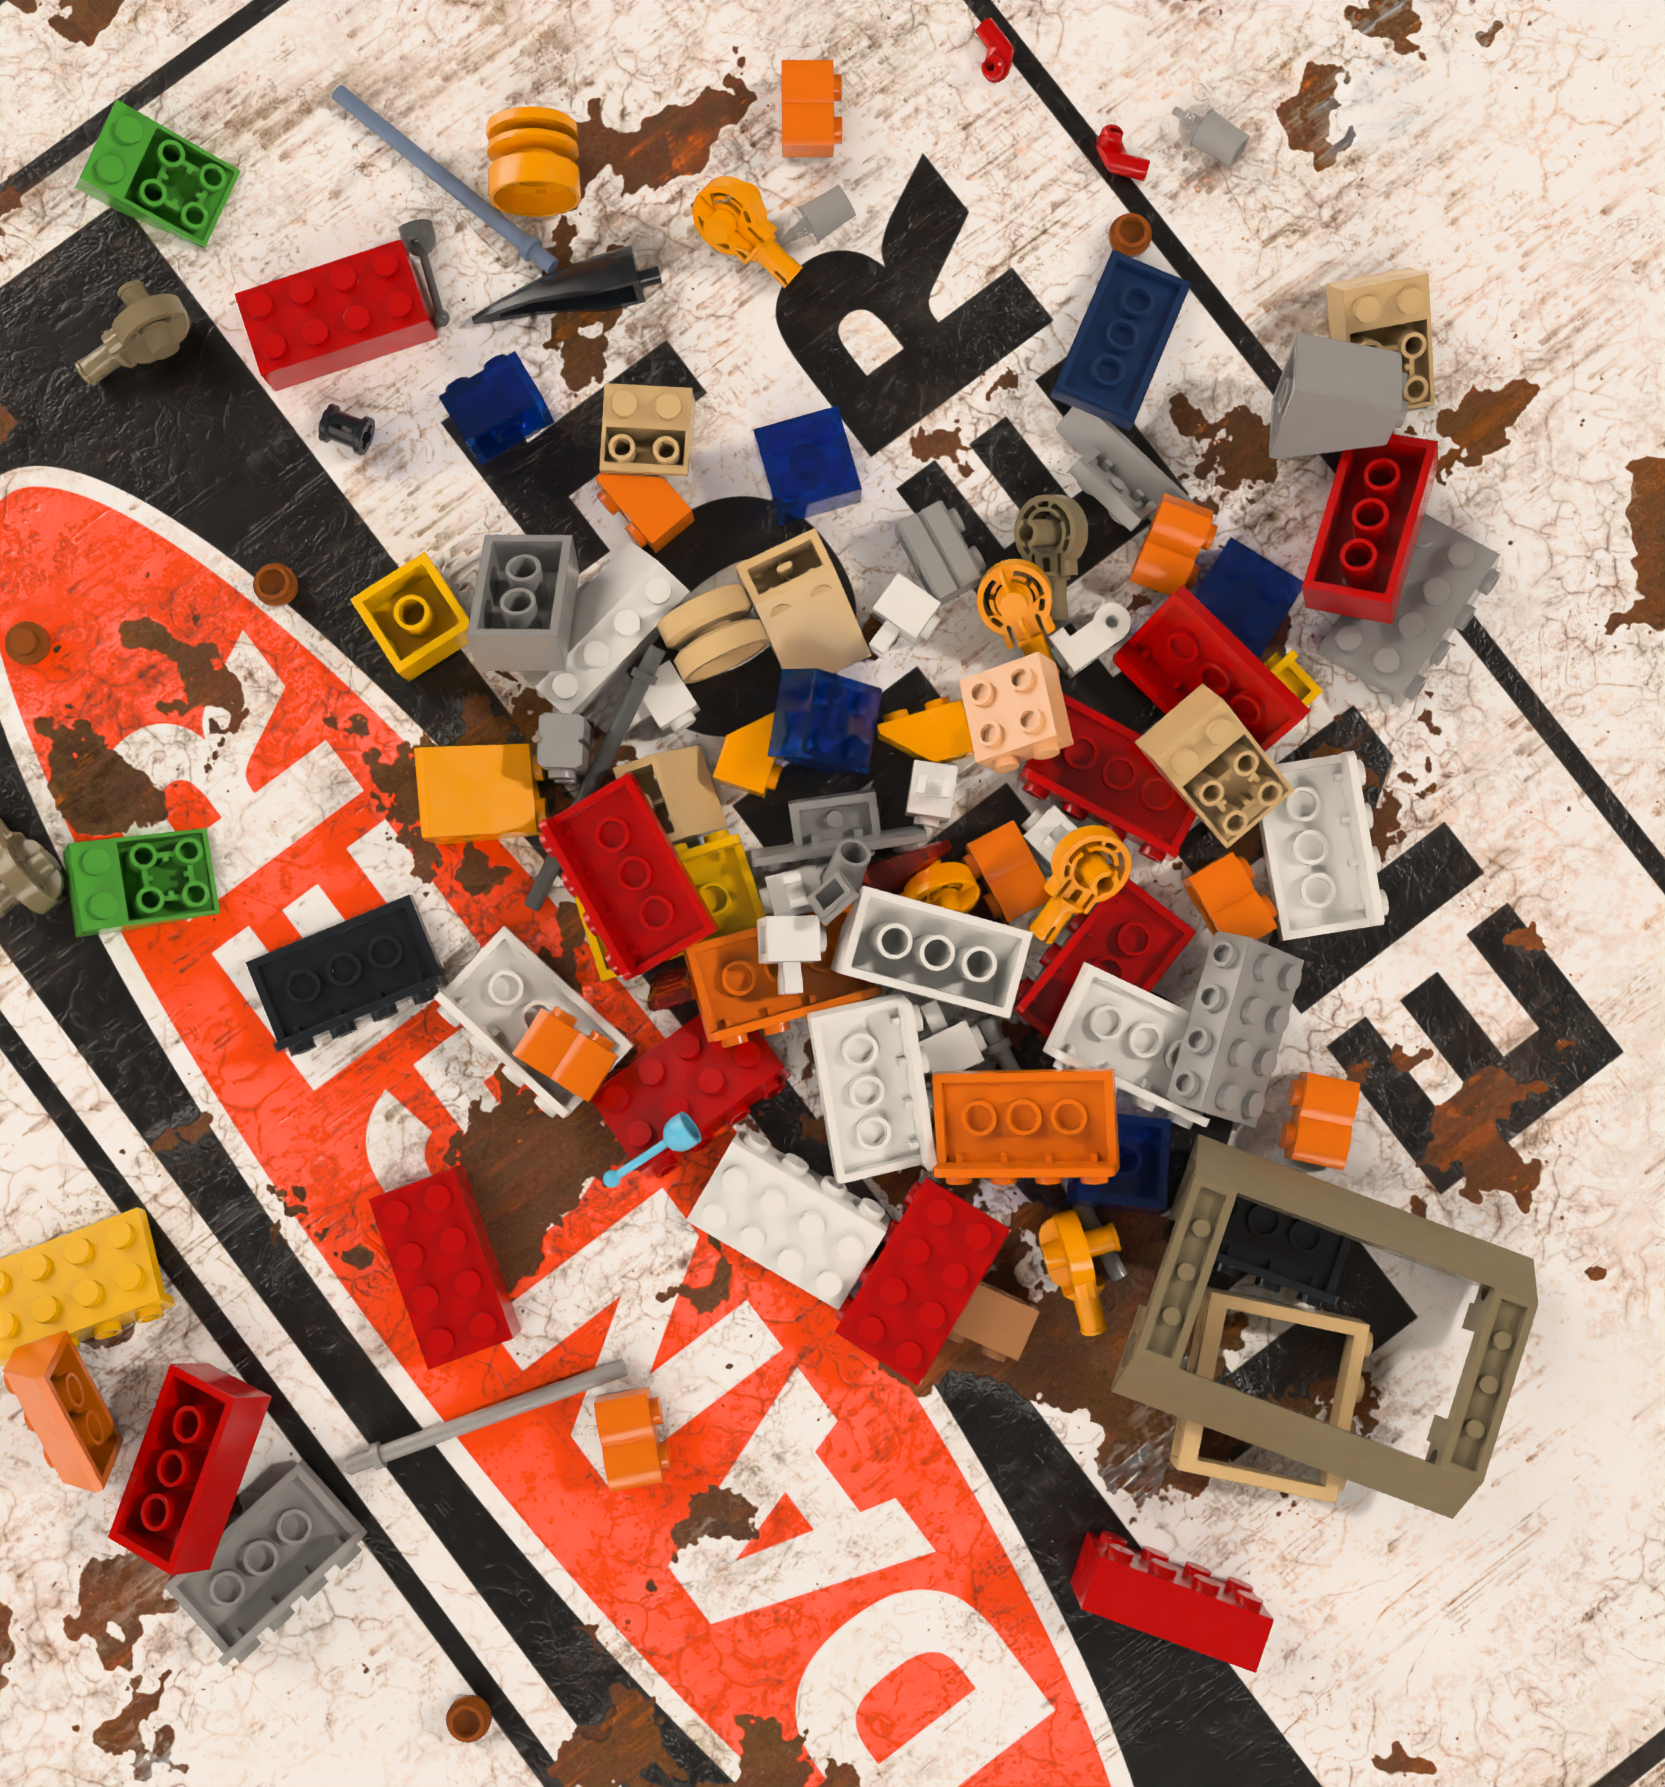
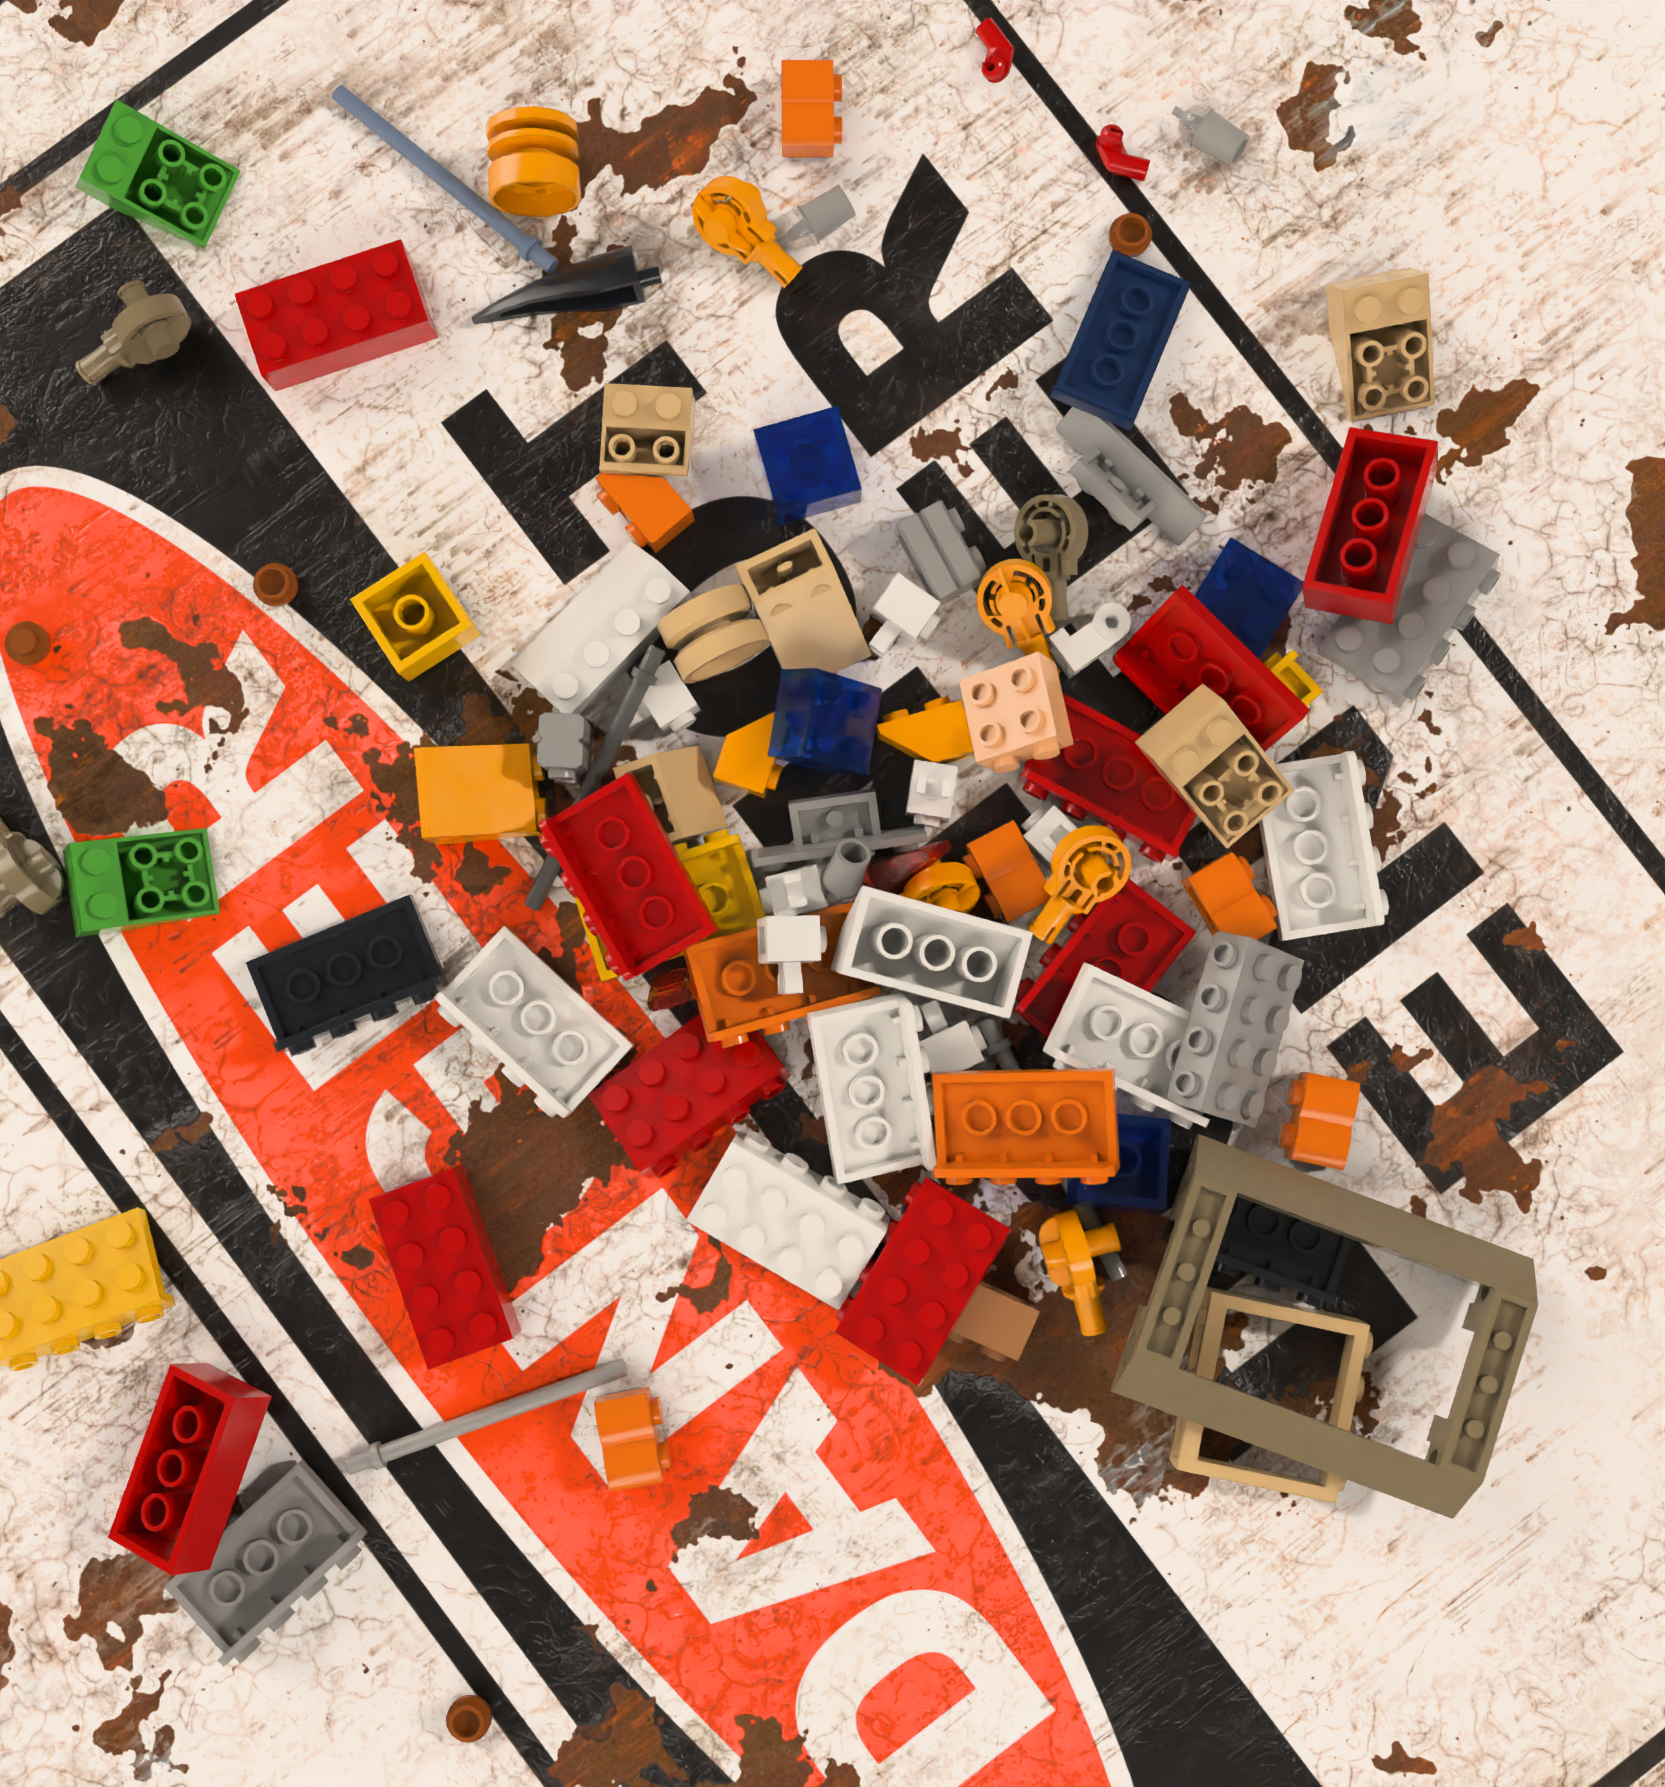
orange slope [3,1330,124,1493] -> none
black bush [318,403,375,456] -> none
dark grey hinge [398,219,450,327] -> none
clear blue brick [438,351,555,466] -> none
light grey brick [467,535,579,671] -> none
orange brick [512,1005,619,1102] -> none
medium azure hinge [603,1111,702,1188] -> none
light grey slope [806,869,860,926] -> none
red brick [1070,1531,1274,1673] -> none
orange brick [1129,493,1218,596] -> none
light grey slope [1269,332,1408,459] -> none

